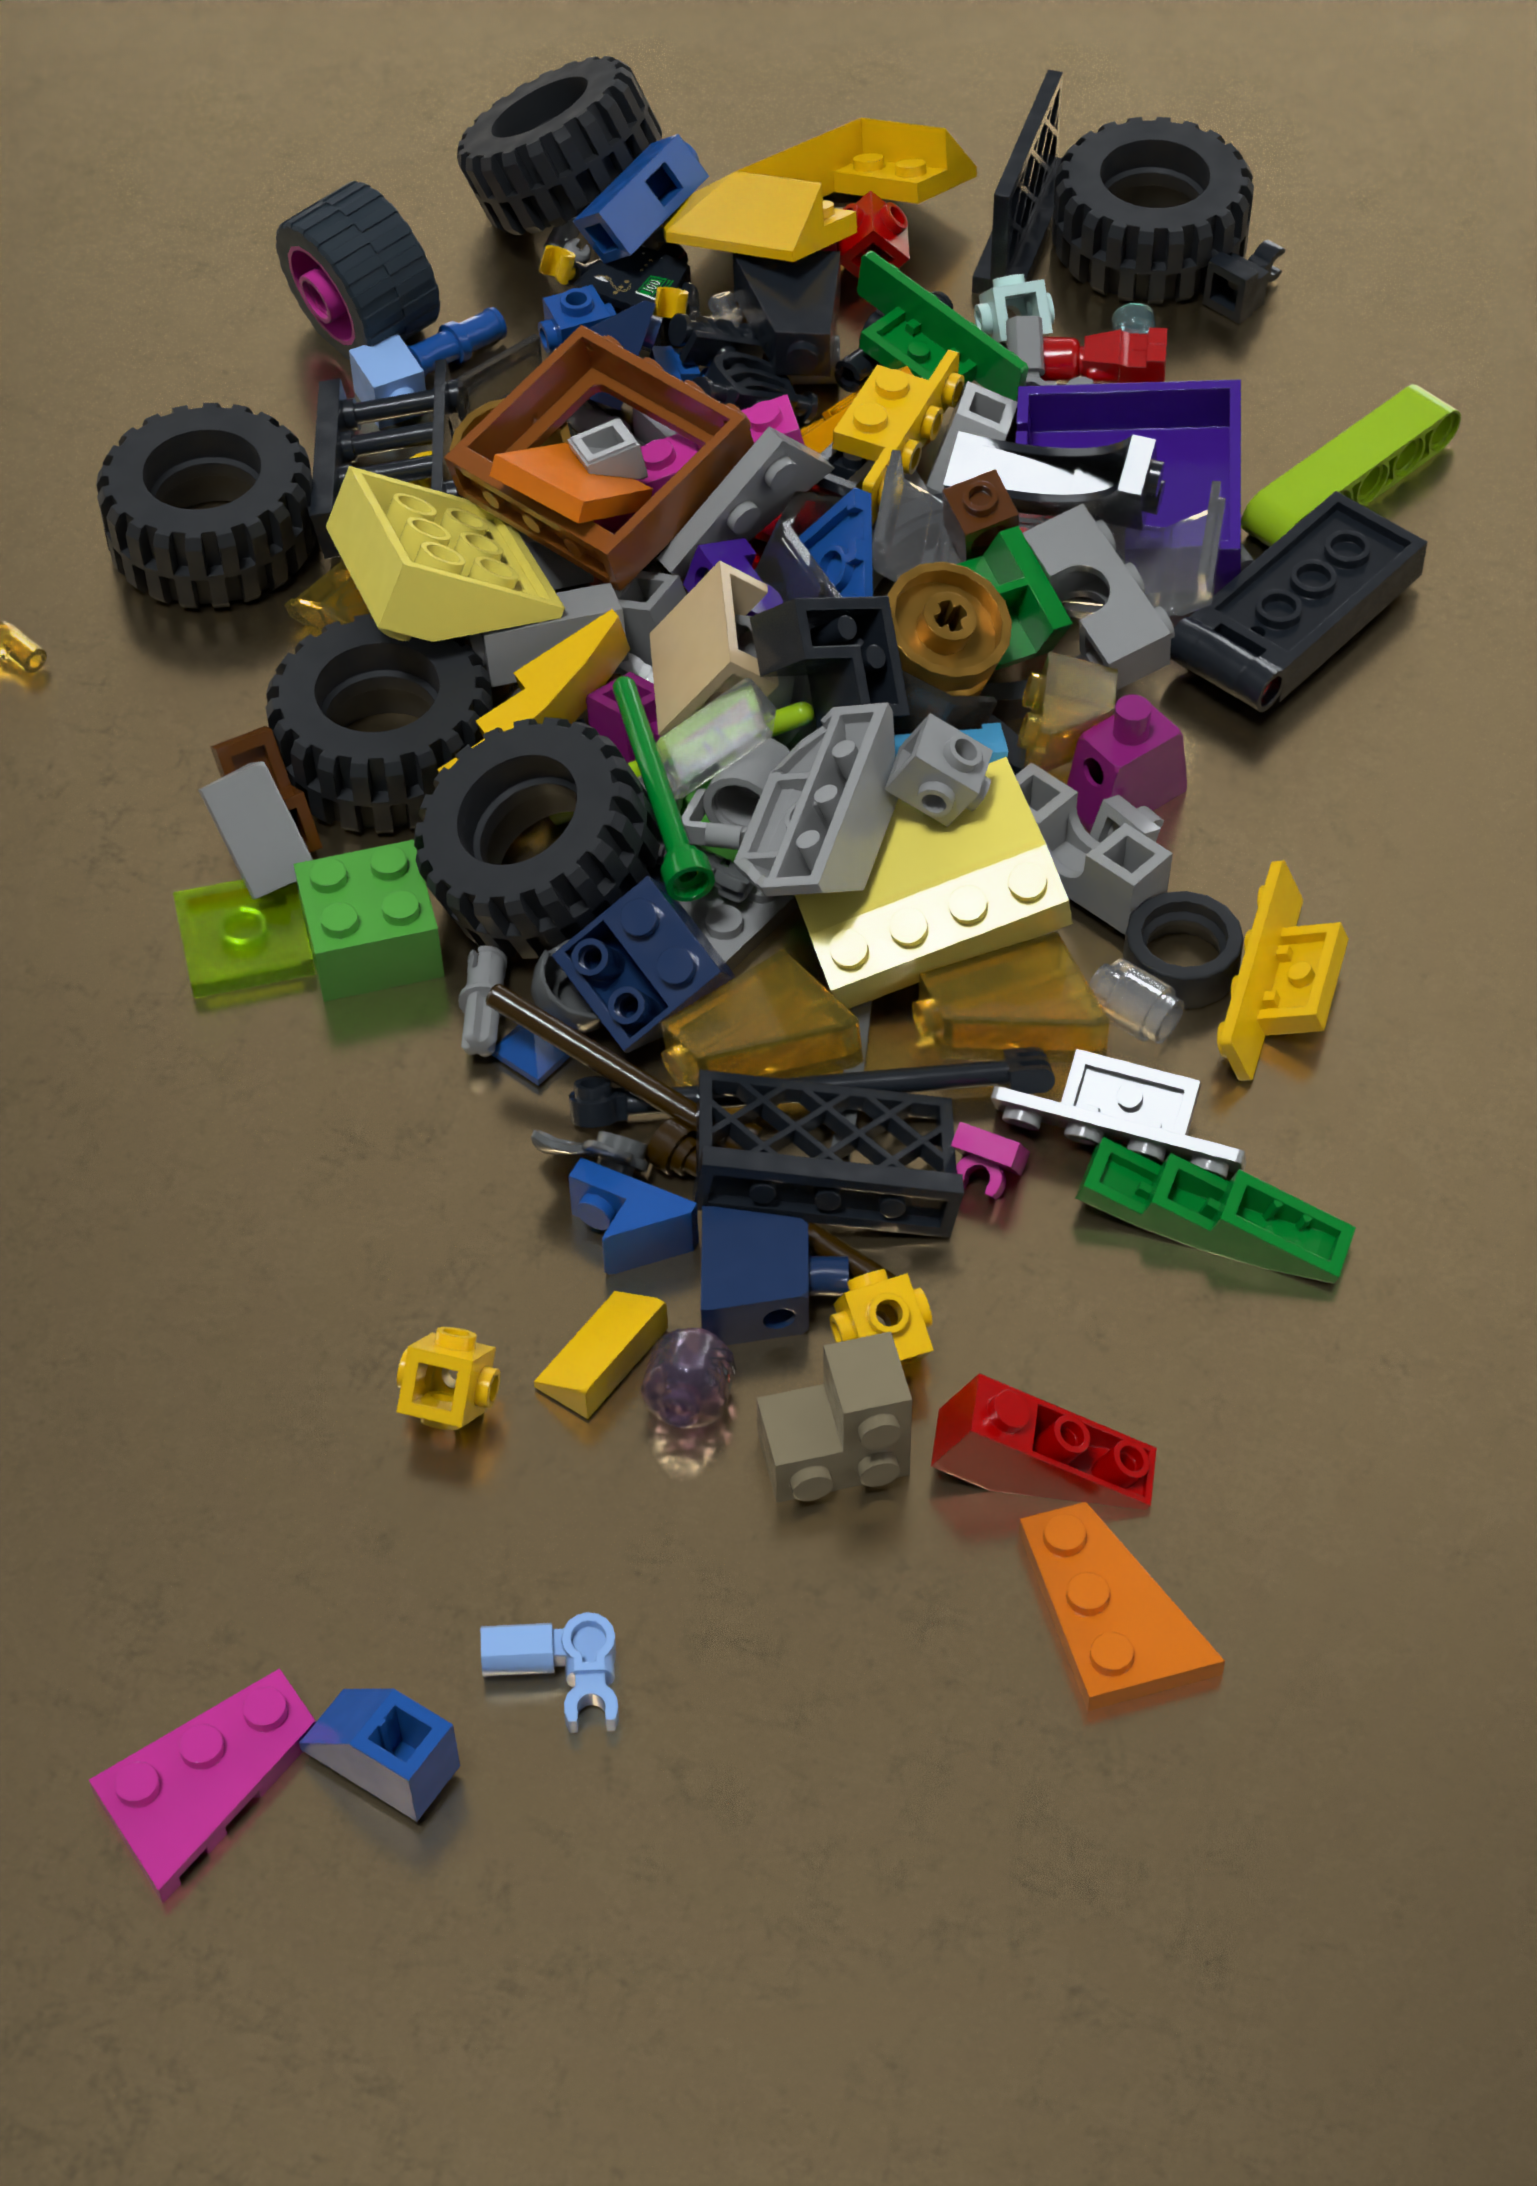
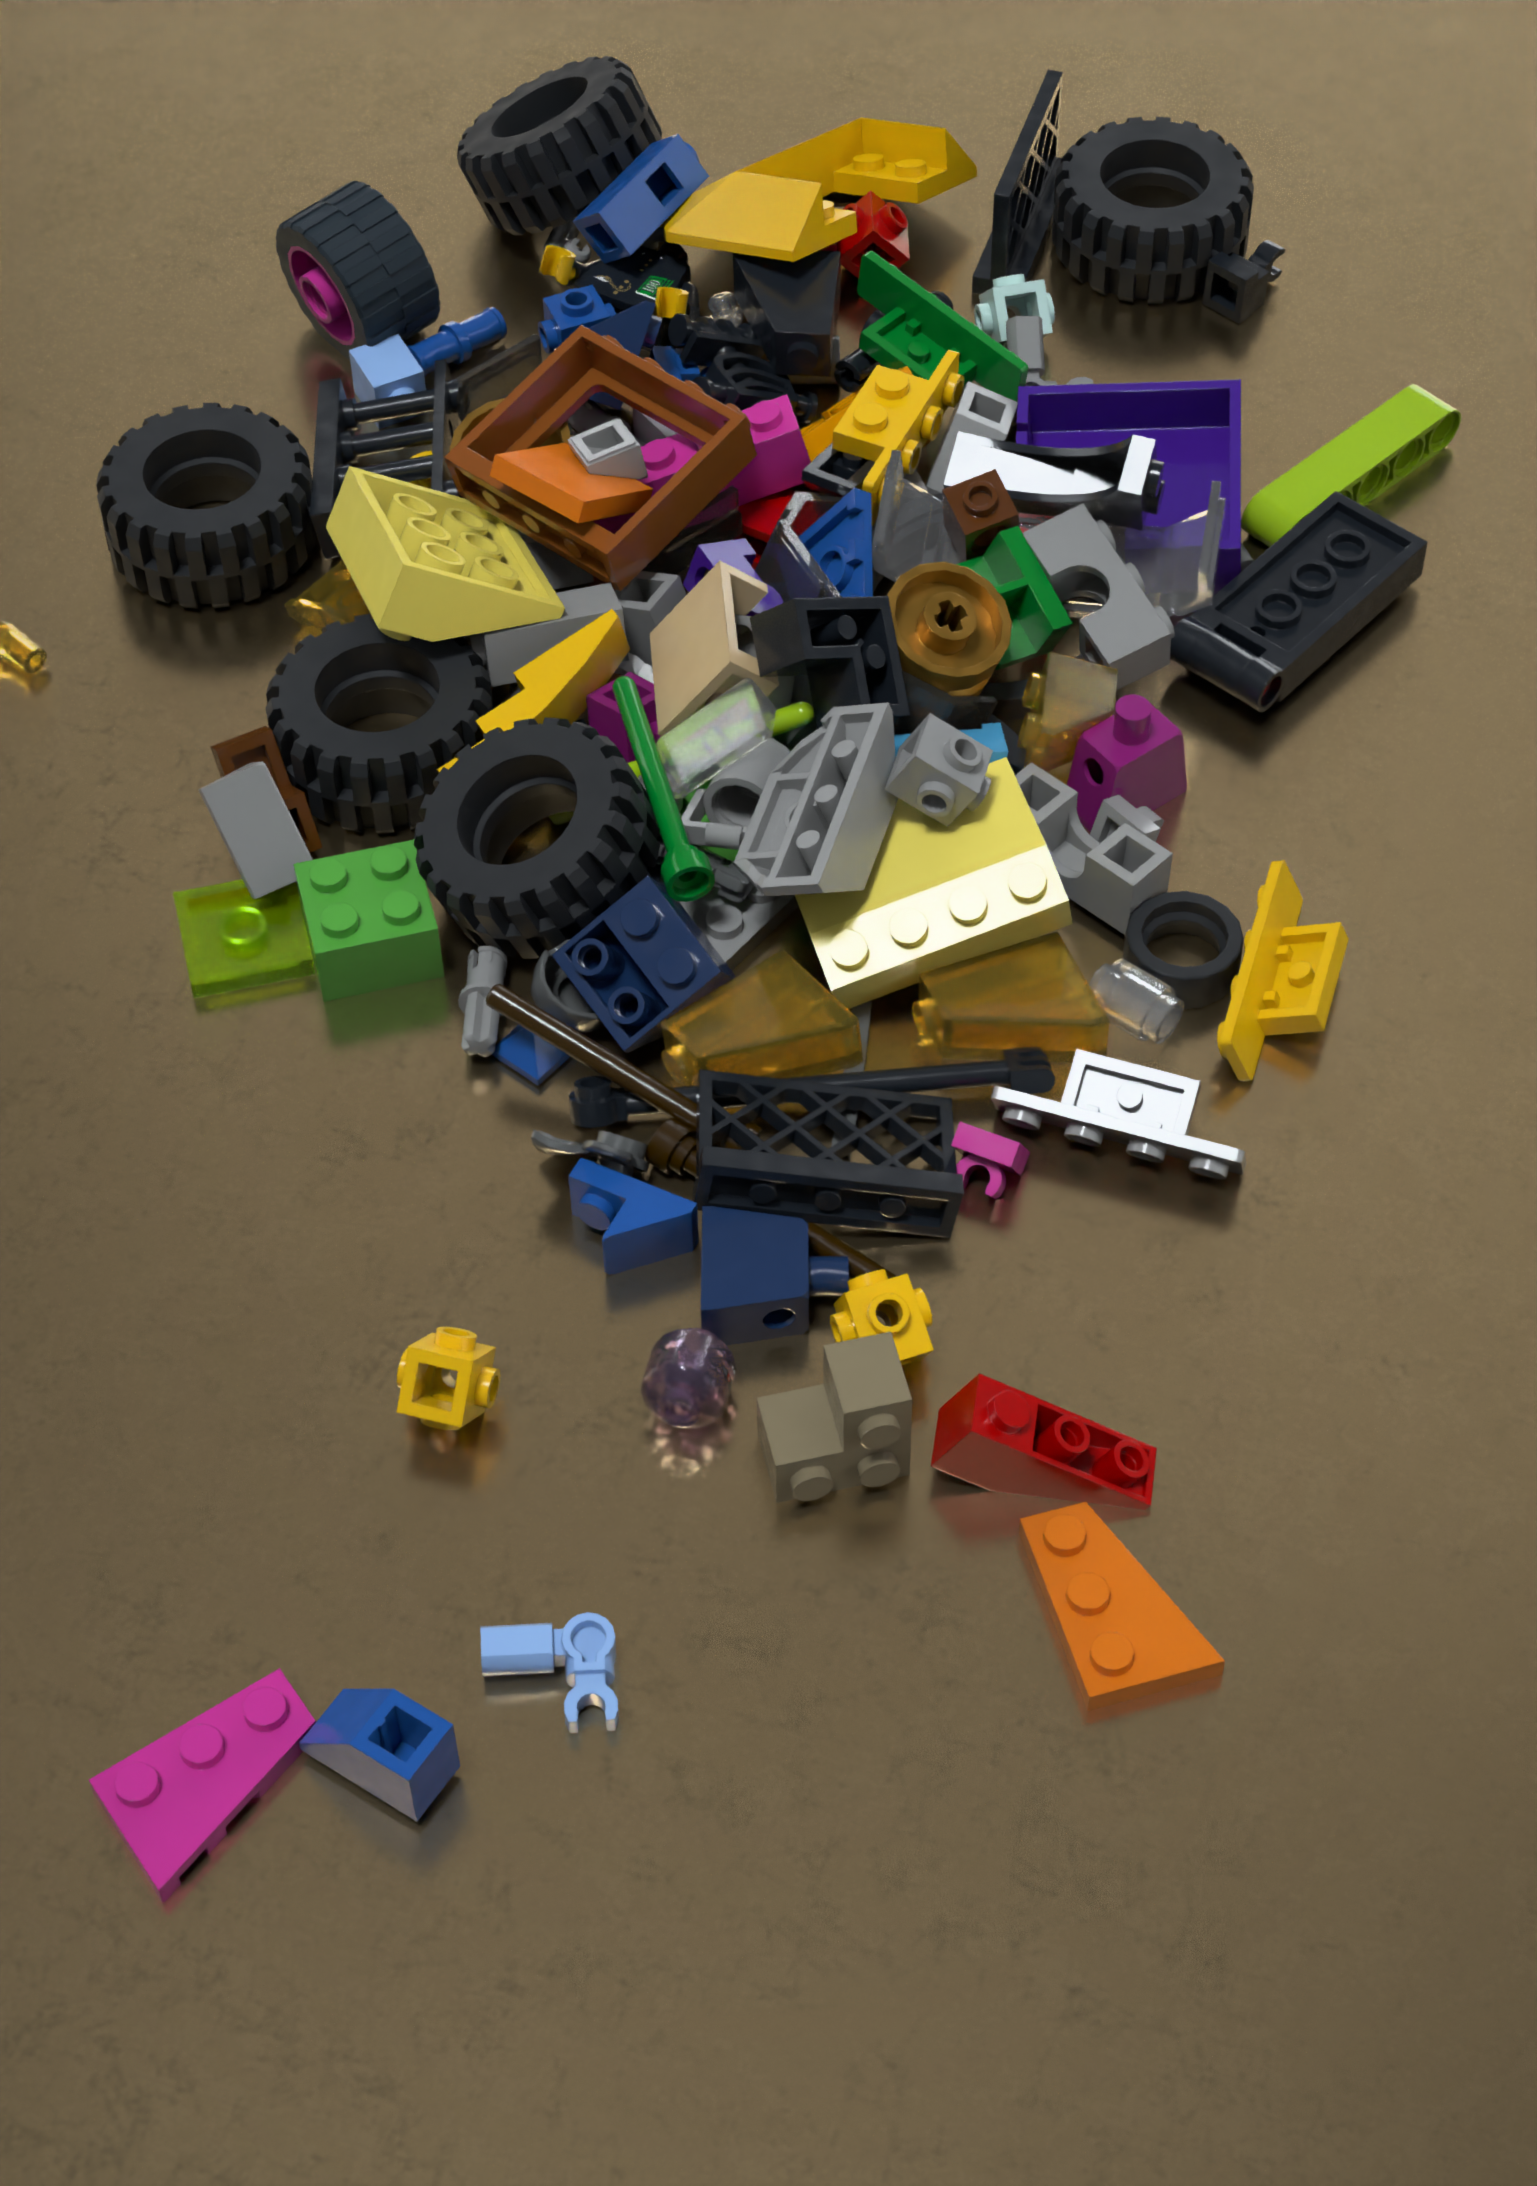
yellow slope [534,1291,668,1419] -> none
light grey wing [657,426,834,579] -> none
red piece [1040,327,1168,385] -> none
green slope [1075,1137,1356,1284] -> none
clear light blue hinge [1112,303,1156,334] -> none

